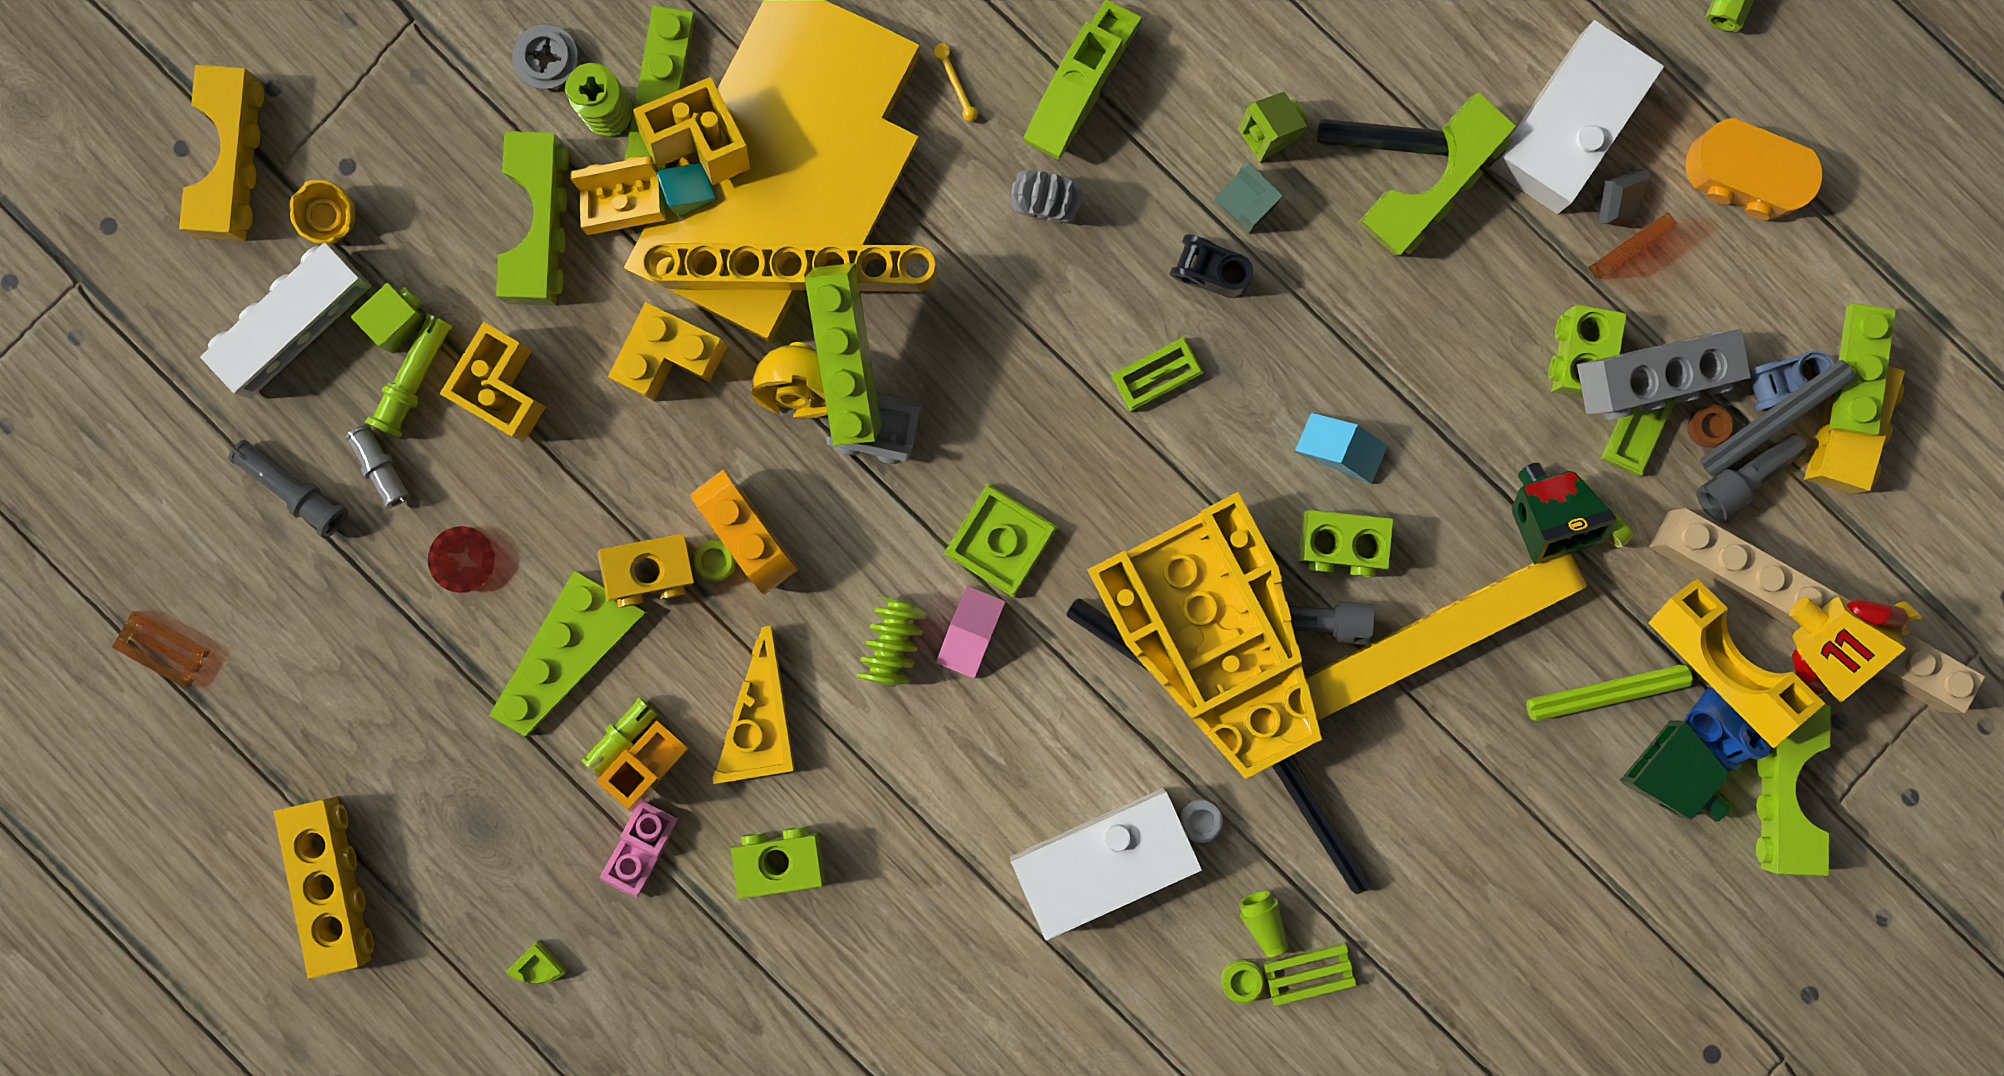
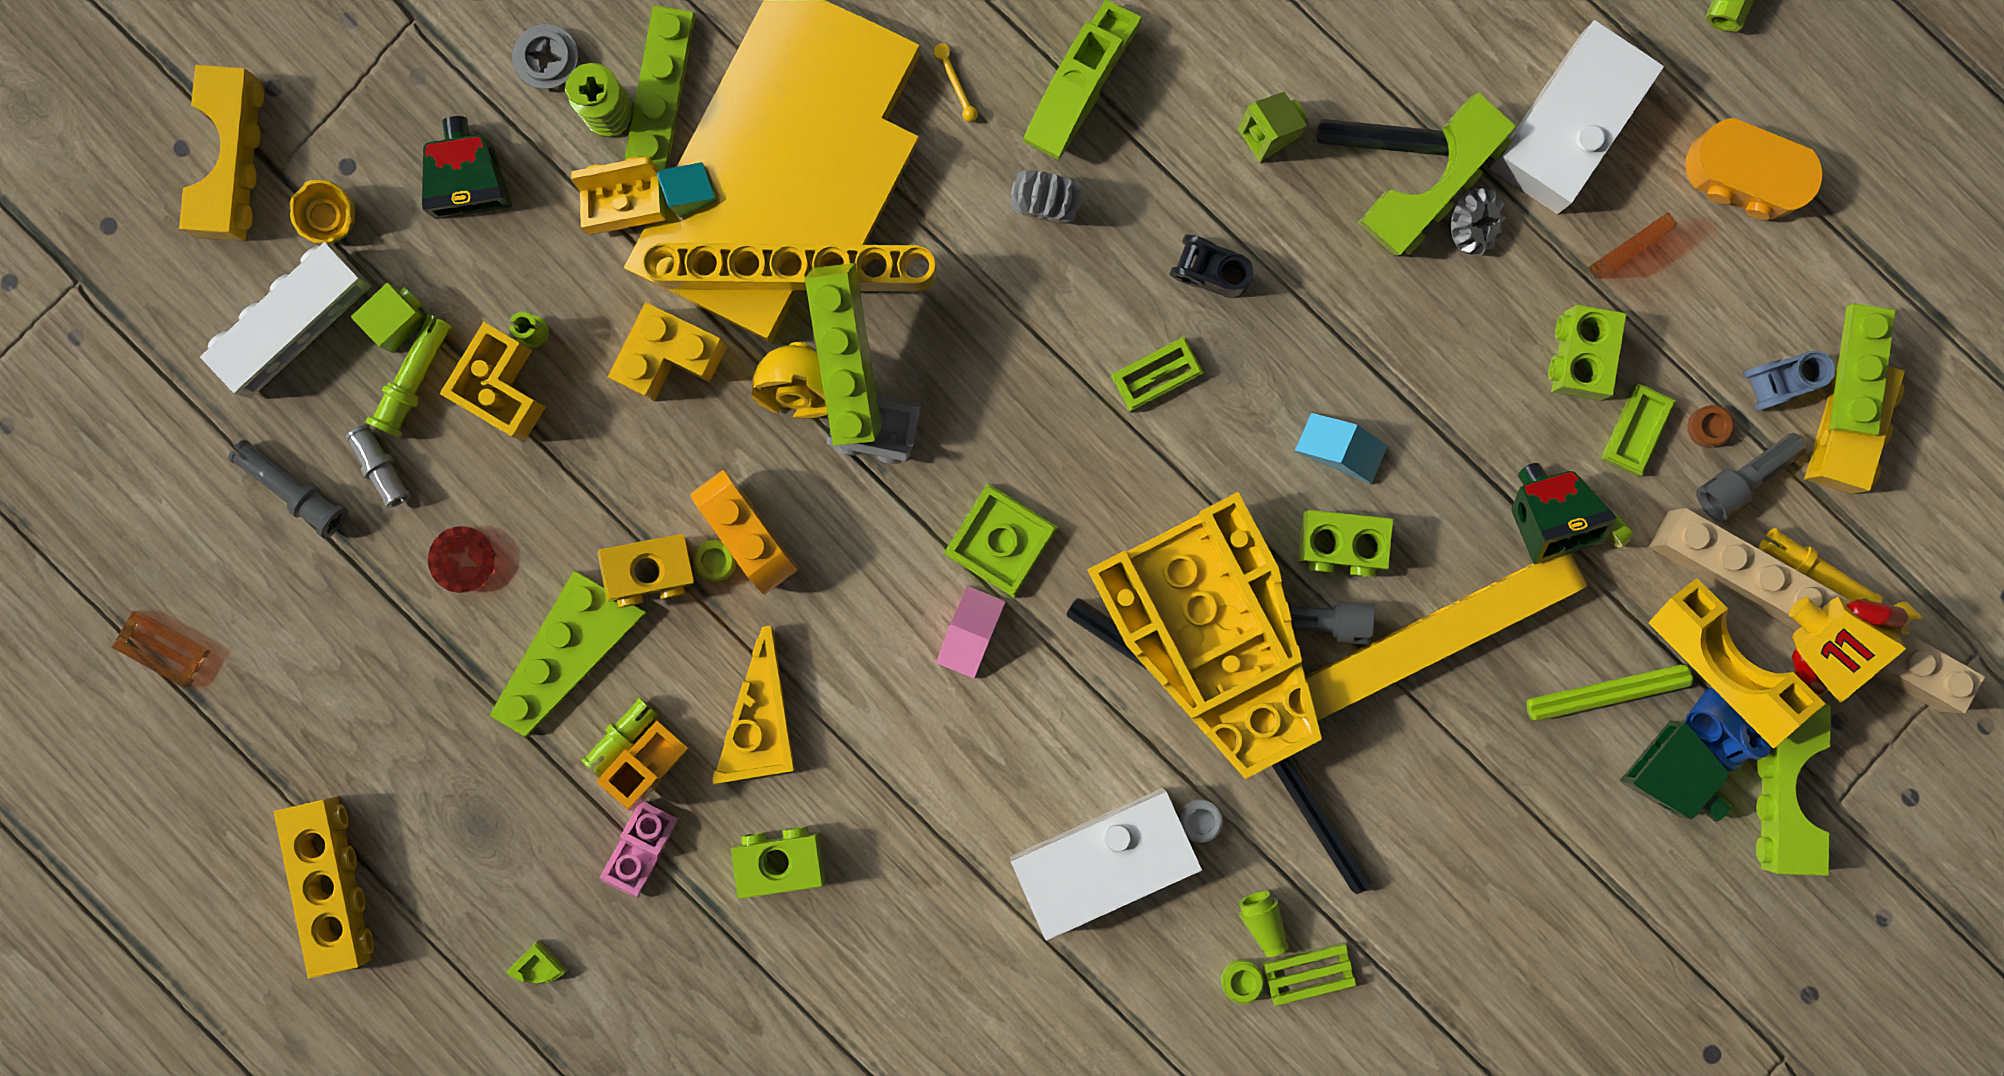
lime arch [496,131,569,306] -> none
yellow brick [633,77,751,186] -> none
lime piece [856,595,928,687] -> none
sand green panel [1215,162,1283,234] -> none
light grey brick [1577,328,1751,420] -> none
dark grey piece [1594,169,1650,228] -> none
dark grey axle [1700,360,1856,476] -> none
none -> dark green torso [422,116,512,219]
none -> lime pin [509,312,549,348]
none -> light grey gear [1451,188,1506,255]
none -> yellow pin [1759,528,1883,603]

